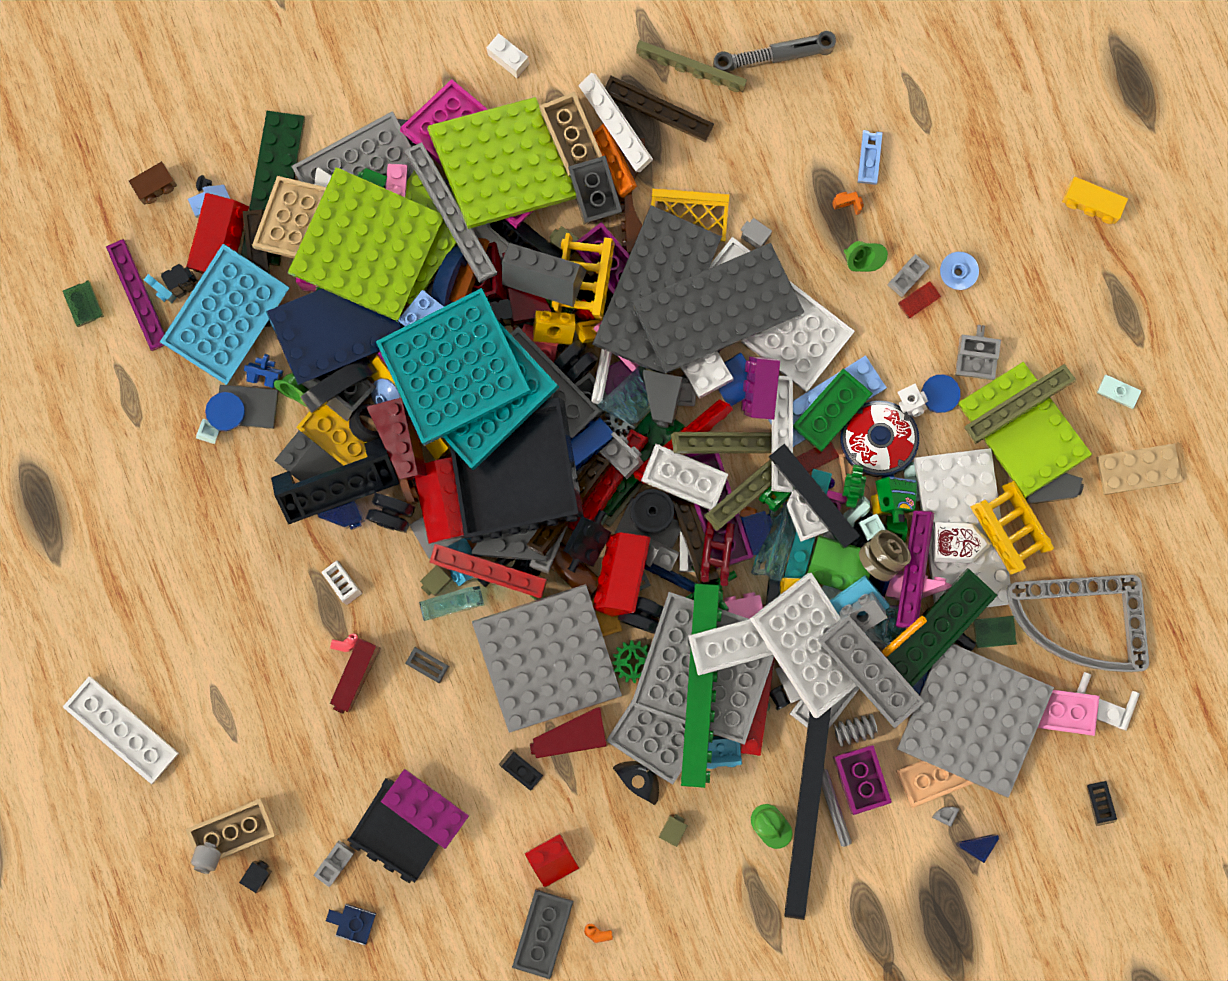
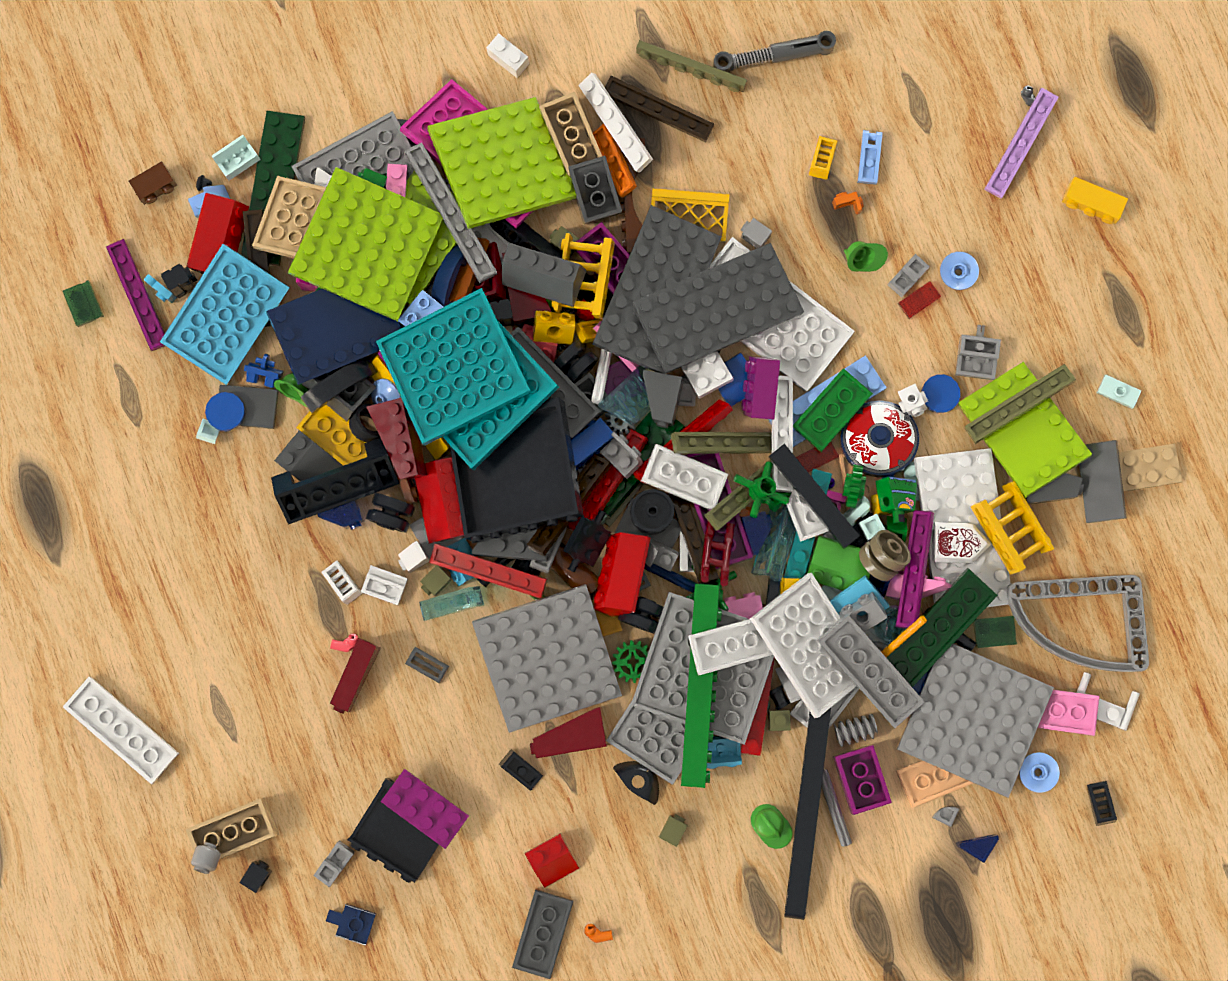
none -> light aqua bracket [212,135,261,181]
none -> white plate [361,565,408,605]
none -> white slope [398,541,430,573]
none -> green bar [734,462,789,518]
none -> olive brick [768,710,791,731]
none -> yellow slope [809,136,838,180]
none -> lavender plate [984,88,1058,199]
none -> light blue dish [1019,752,1060,793]
none -> dark grey arm [1021,85,1036,107]
none -> dark grey tile [1079,440,1127,523]

